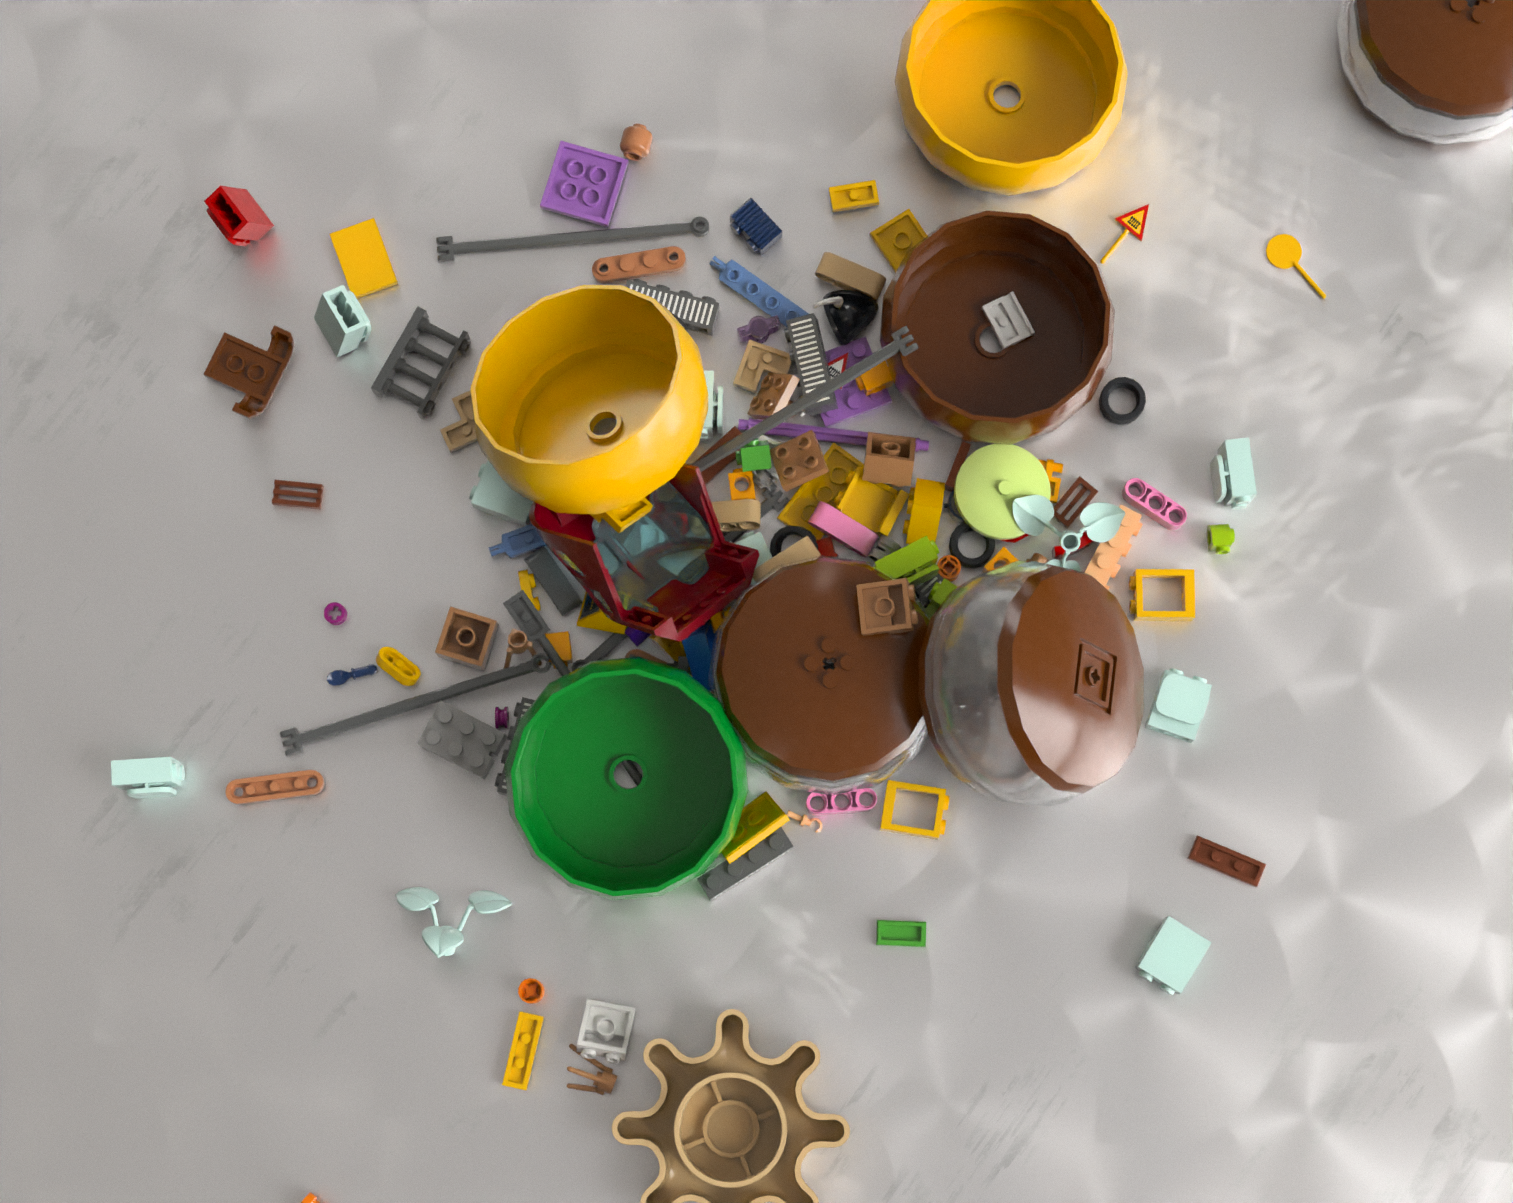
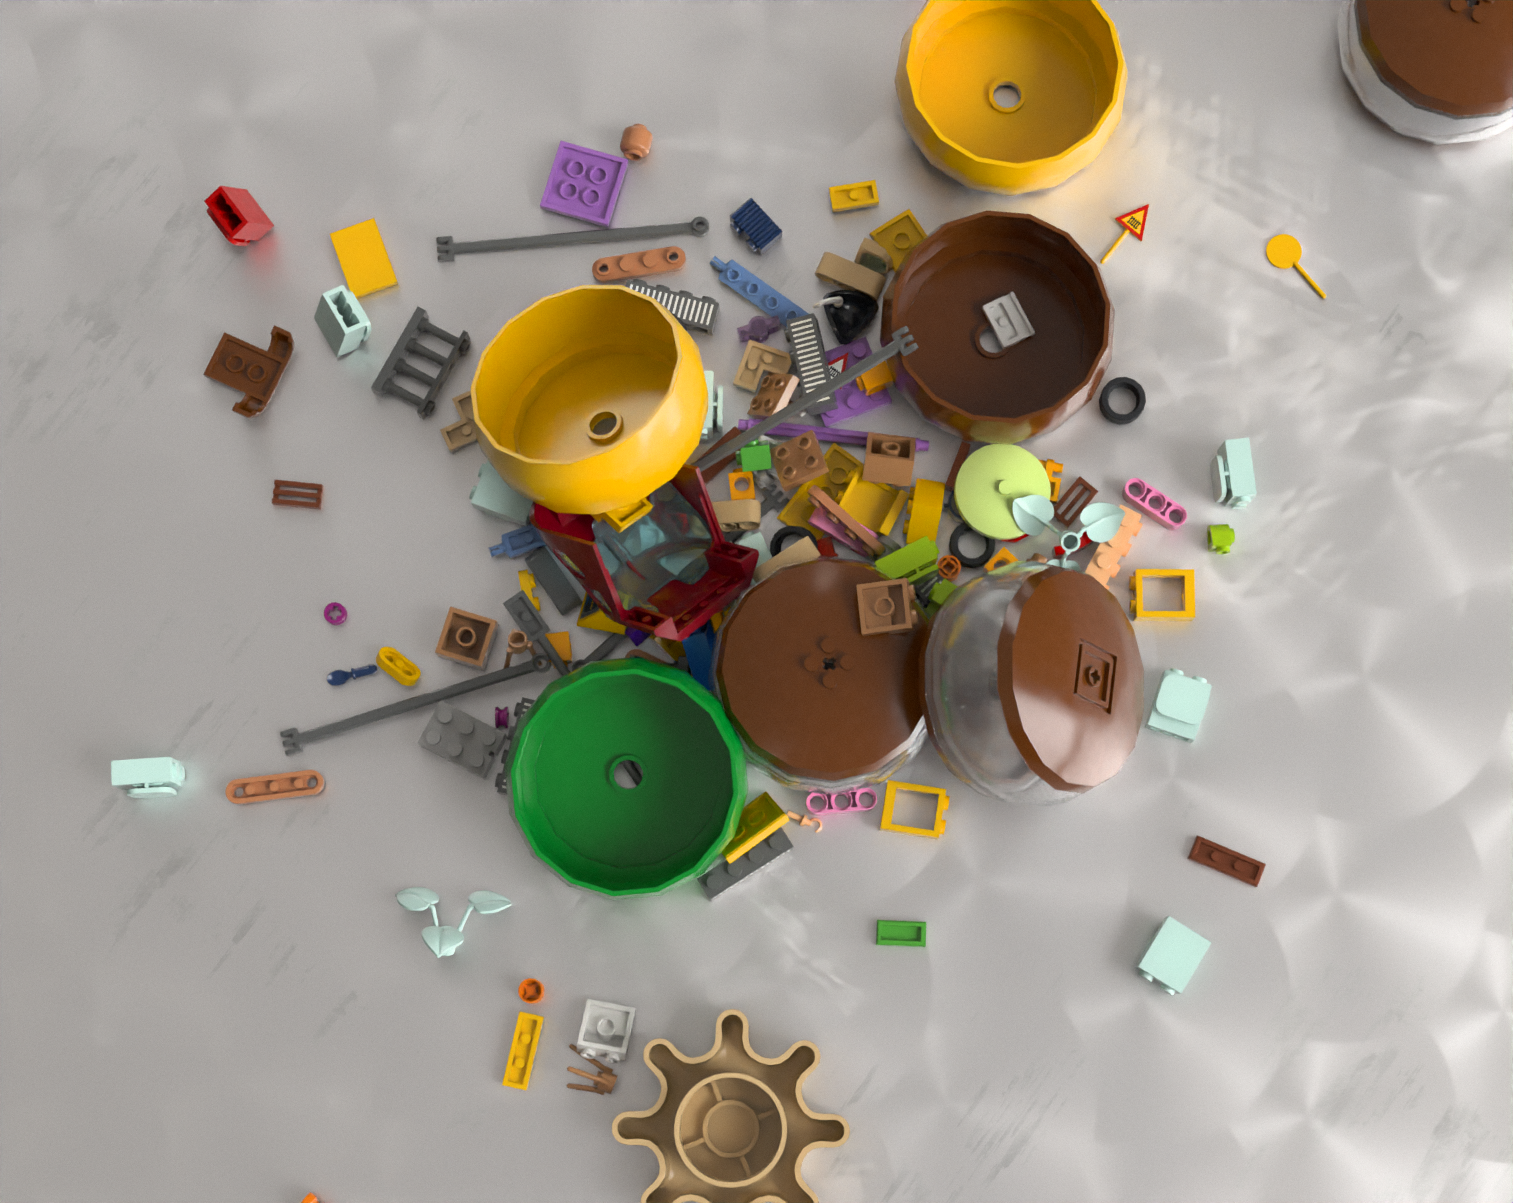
none -> nougat plate [807,485,885,557]
none -> tan rock [854,238,893,274]

